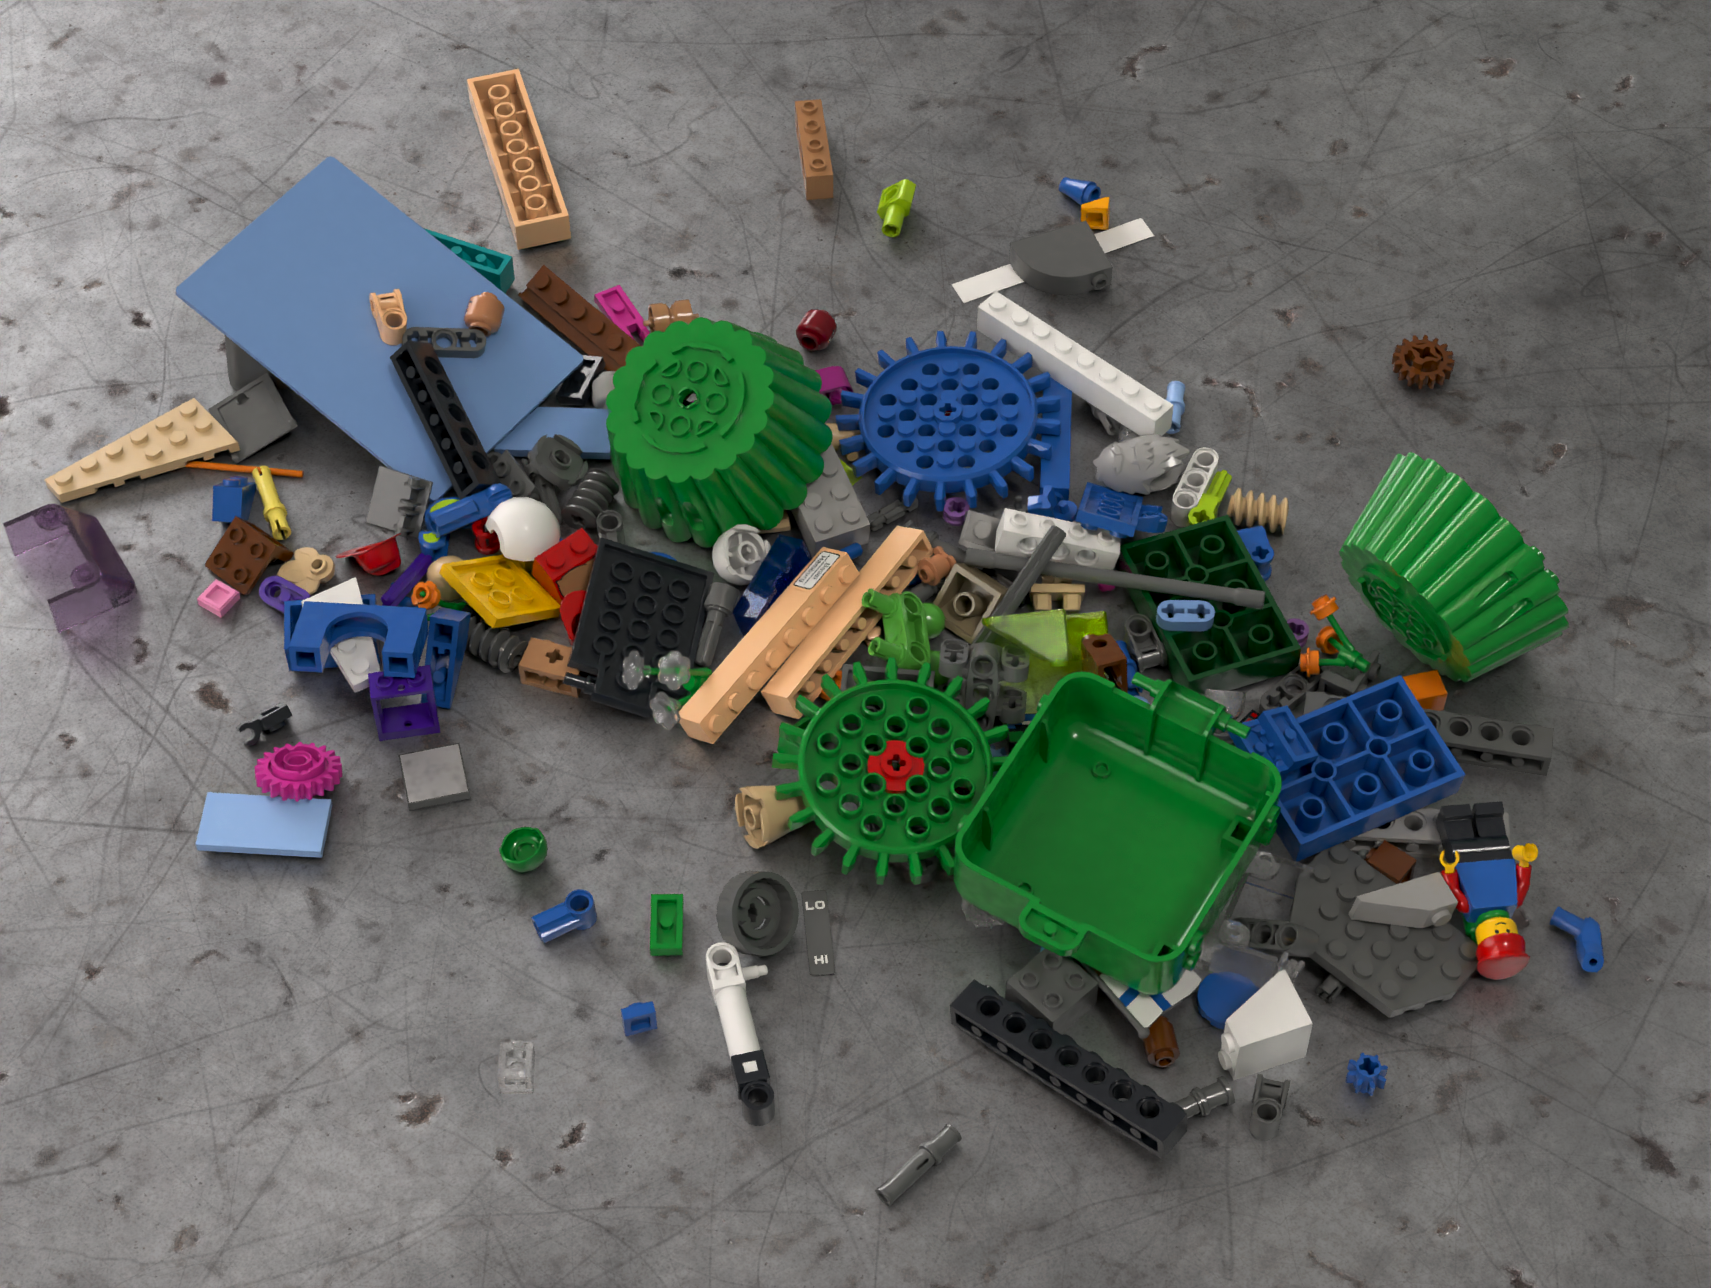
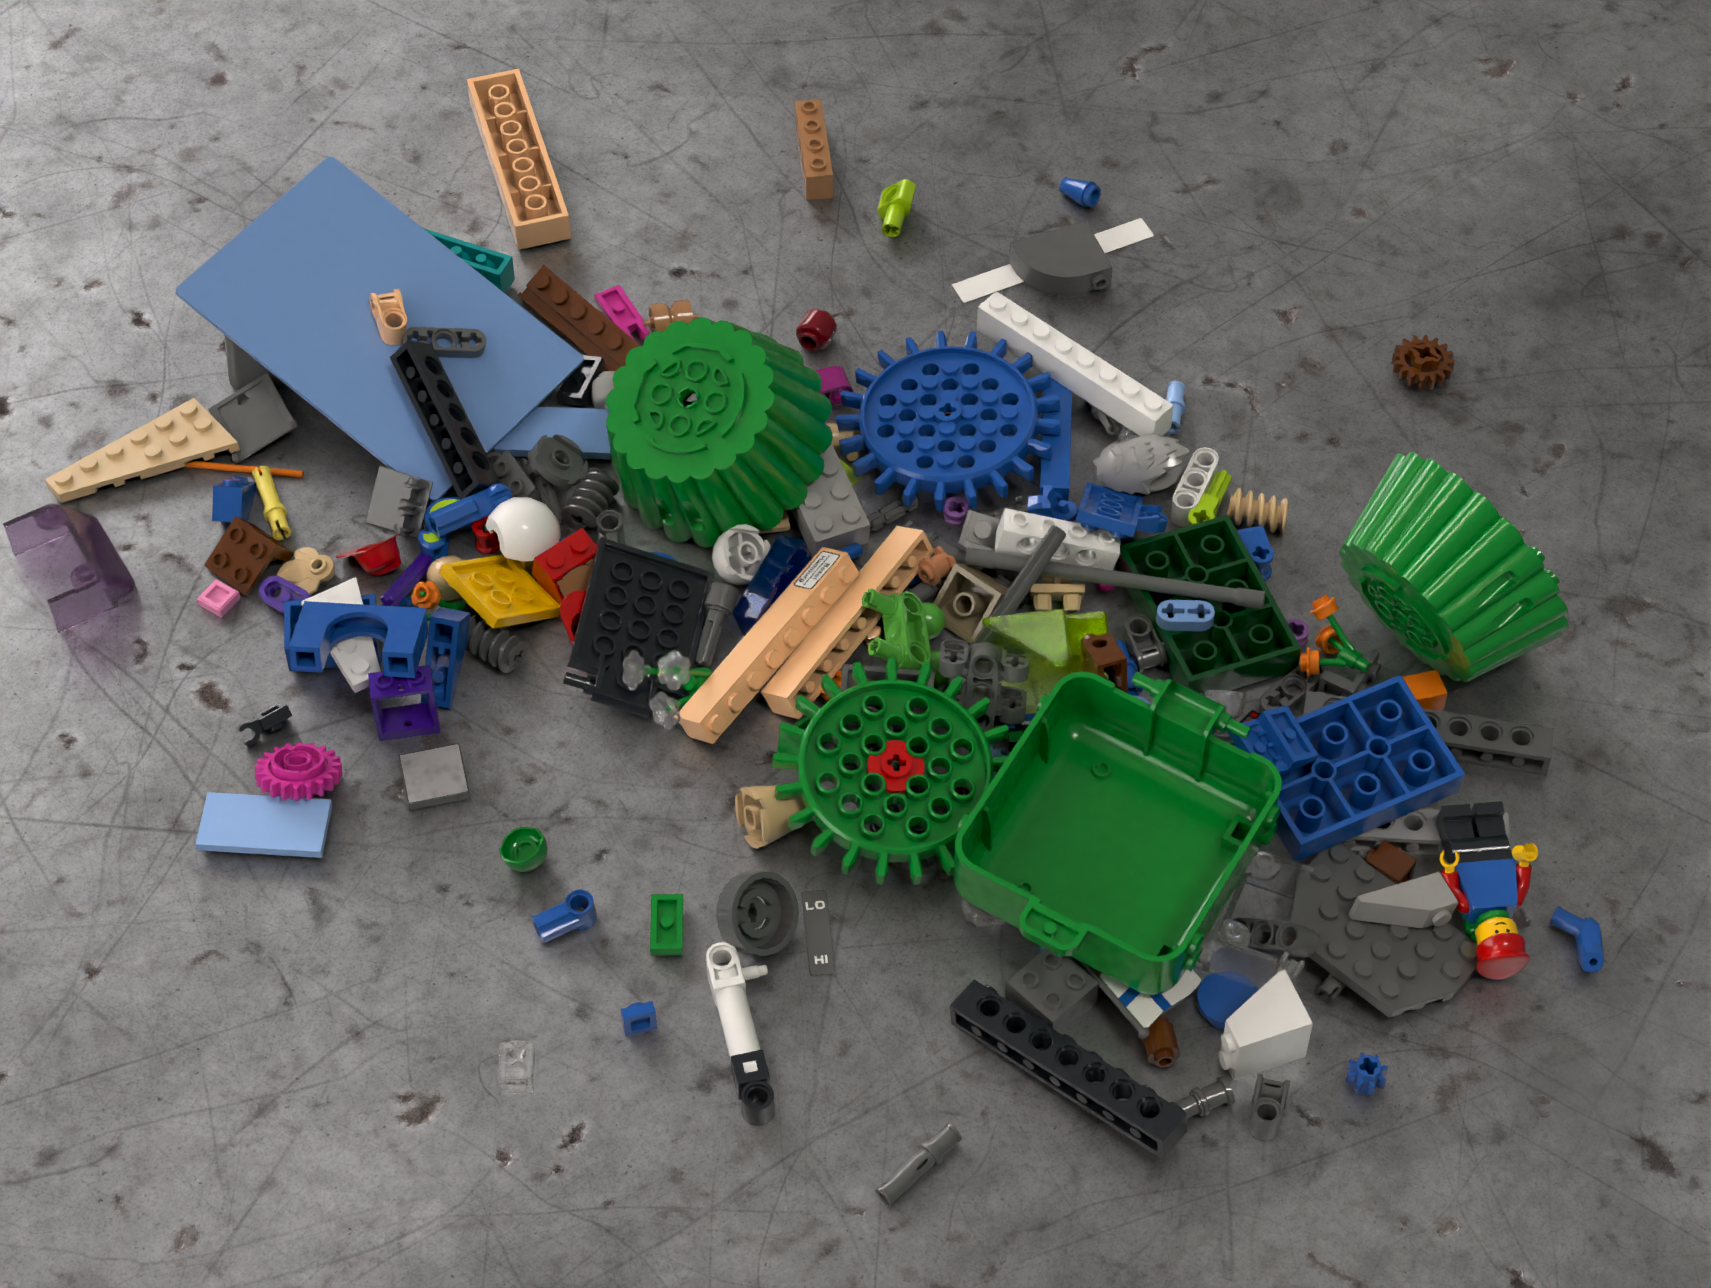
nougat head [464,292,505,337] -> none
medium nougat brick [518,637,589,698] -> none
light orange slope [1081,197,1110,230] -> none

